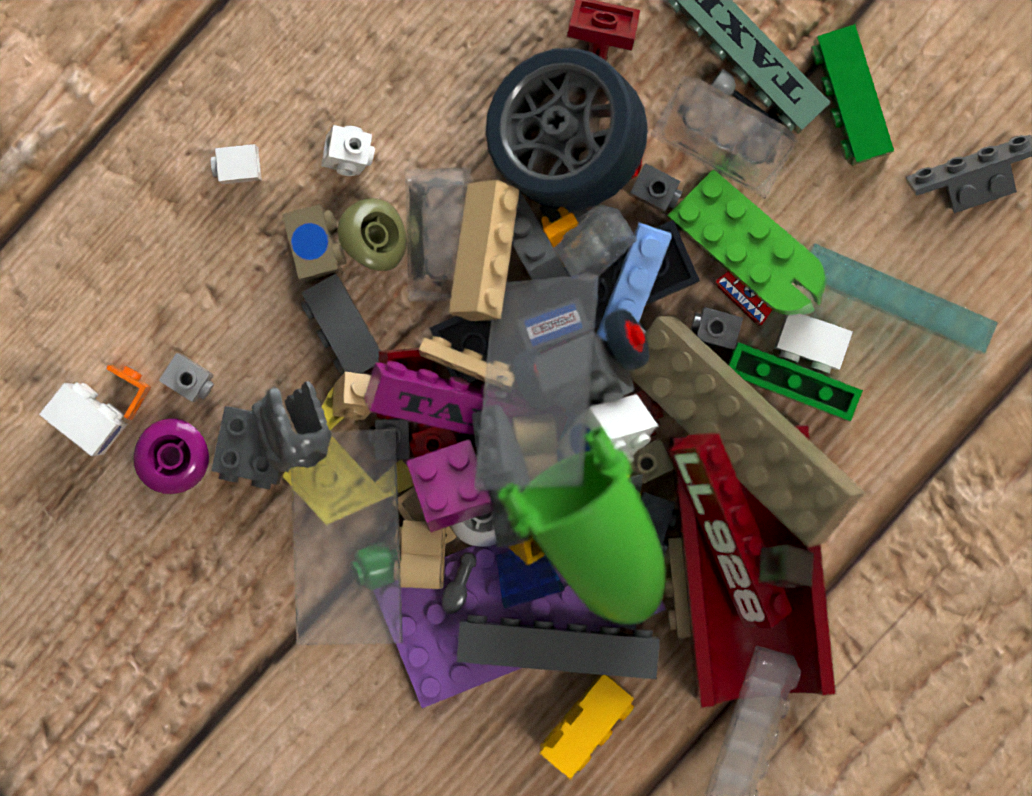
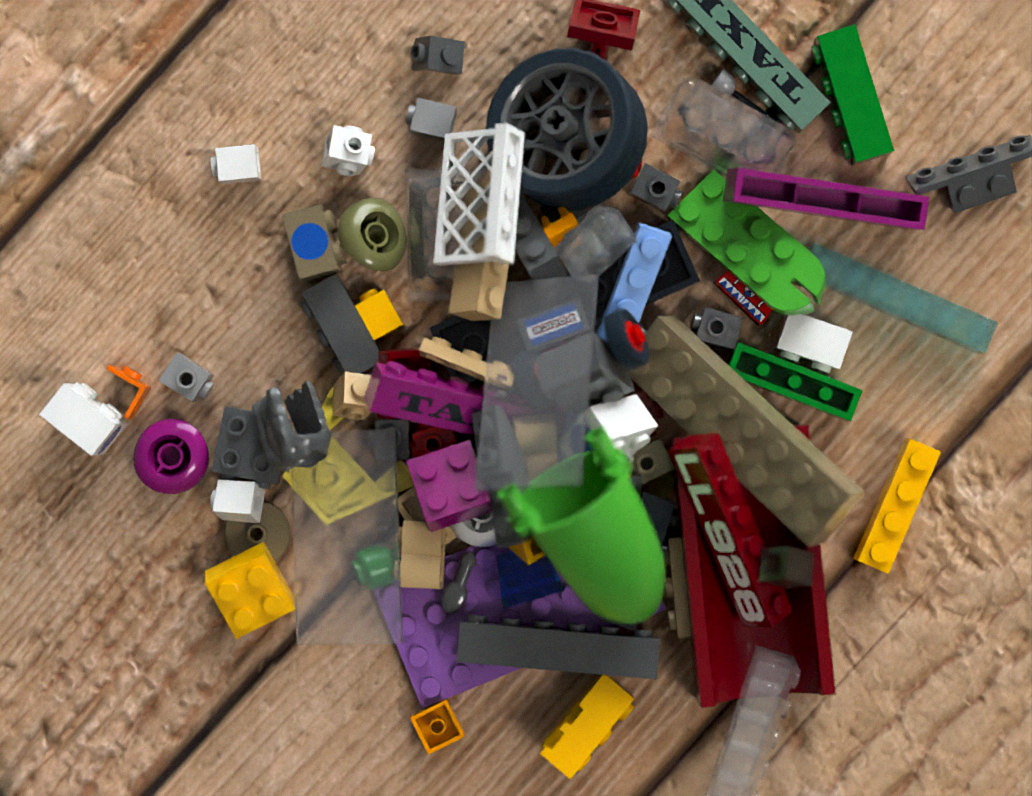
none -> yellow brick [205,541,295,639]
none -> white brick [210,479,265,523]
none -> dark tan plate [225,502,291,561]
none -> yellow brick [355,288,405,341]
none -> light grey brick [406,98,457,141]
none -> light orange piece [410,698,466,755]
none -> dark grey bracket [411,36,465,75]
none -> white fence [433,123,525,265]
none -> magenta brick [723,168,929,230]
none -> yellow brick [853,438,941,574]

